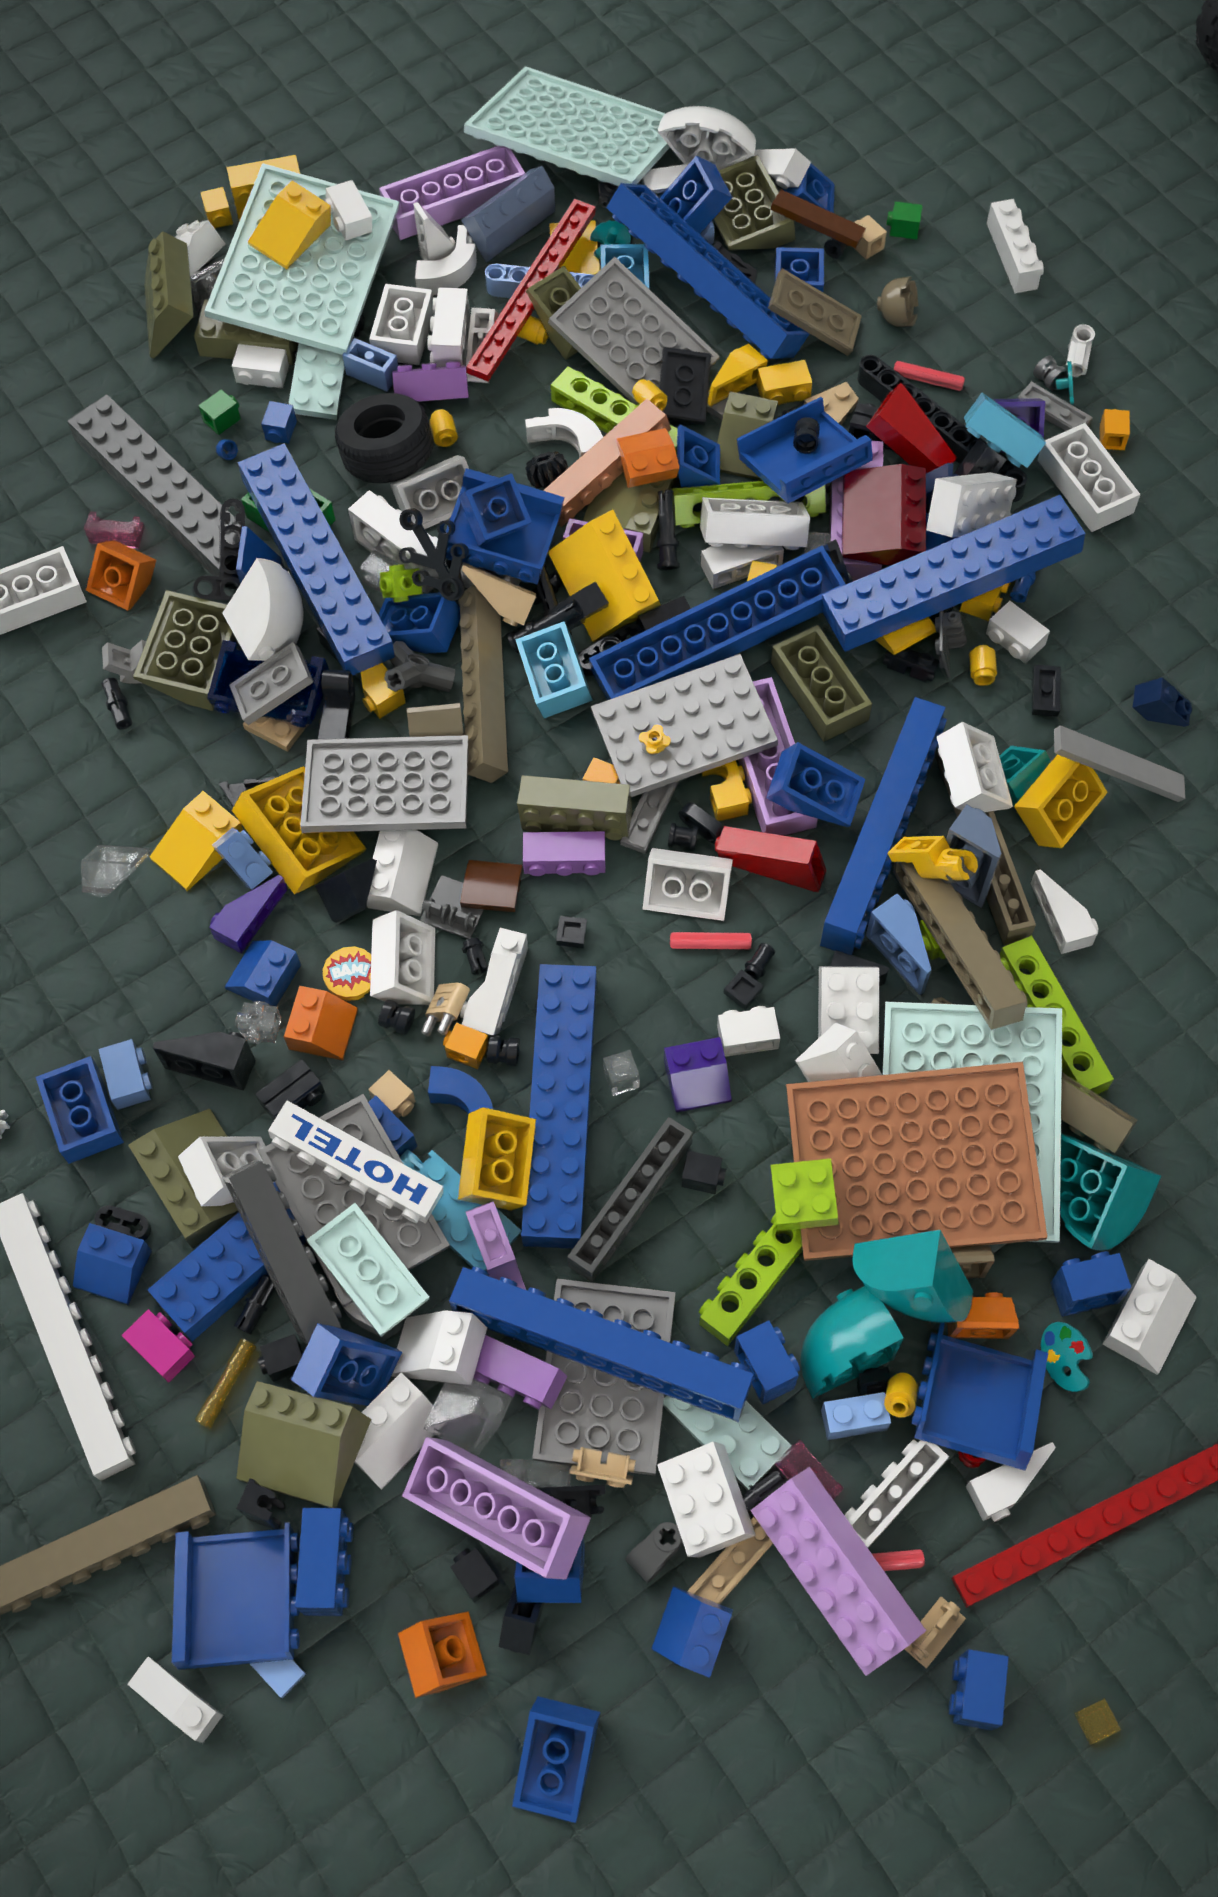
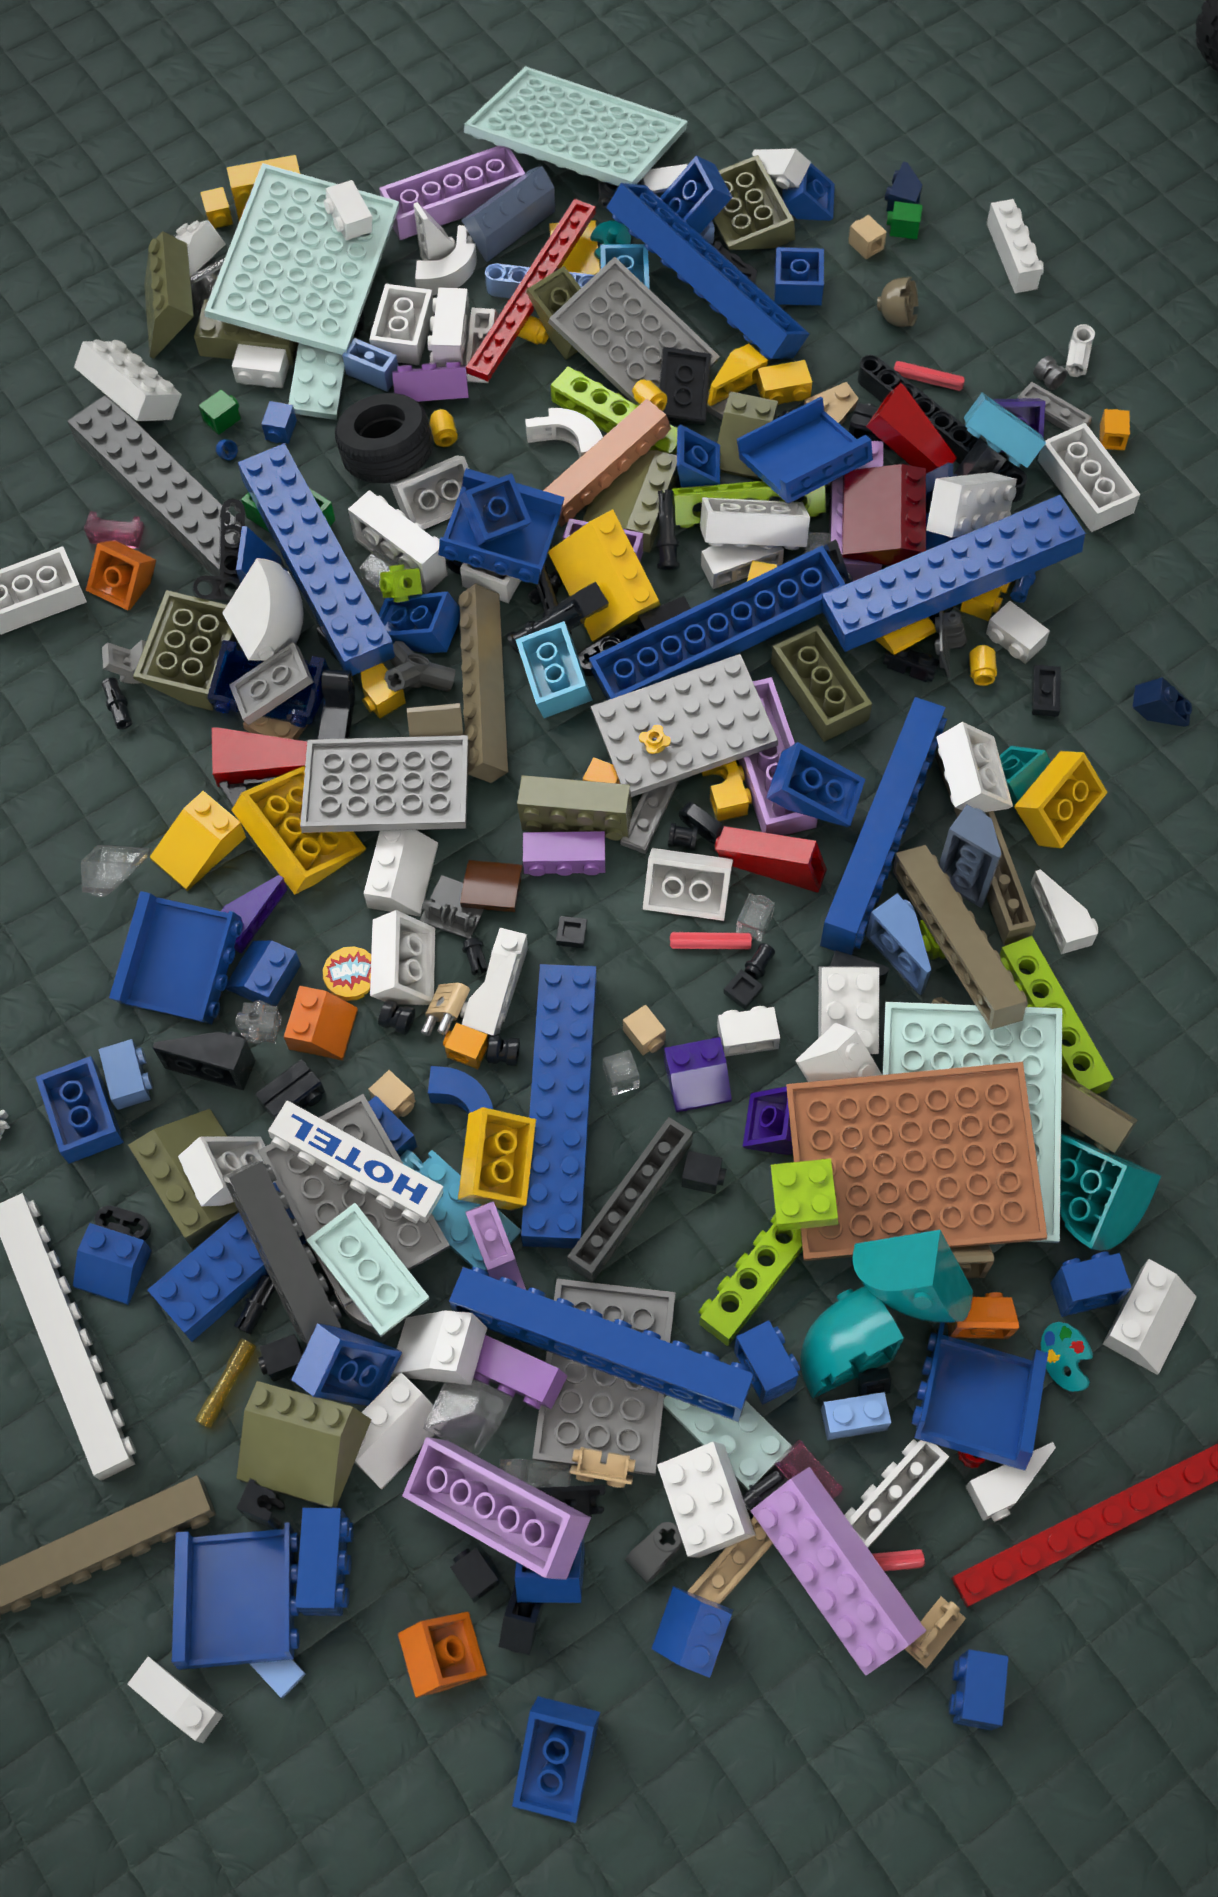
dark pink brick [121,1309,195,1383] -> none
medium blue brick [212,828,273,890] -> none
yellow slope [248,180,331,270] -> none
black slope [315,858,377,923] -> none
black plant [399,508,469,601] -> none
tan slope [462,562,536,626] -> none
black gear [526,451,568,489] -> none
orange slope [616,428,680,488] -> none
white brick [658,106,756,171] -> none
dark tan tile [768,268,862,356] -> none
reddish brown tile [770,190,866,248] -> none
black wheel [793,417,820,454] -> none
black bush [824,238,849,259] -> none
yellow brick [884,1373,918,1417] -> none
yellow plate [888,836,978,884] -> none
light grey tile [1054,725,1185,802] -> none
teal piece [1056,361,1074,405] -> none
clear yellow tile [1074,1699,1121,1745] -> none
none -> white brick [74,340,182,421]
none -> blue panel [109,891,243,1025]
none -> slope [212,727,307,787]
none -> tan brick [623,1005,666,1056]
none -> clear brick [736,893,775,942]
none -> dark purple slope [743,1086,793,1155]
none -> dark blue slope [884,161,923,212]

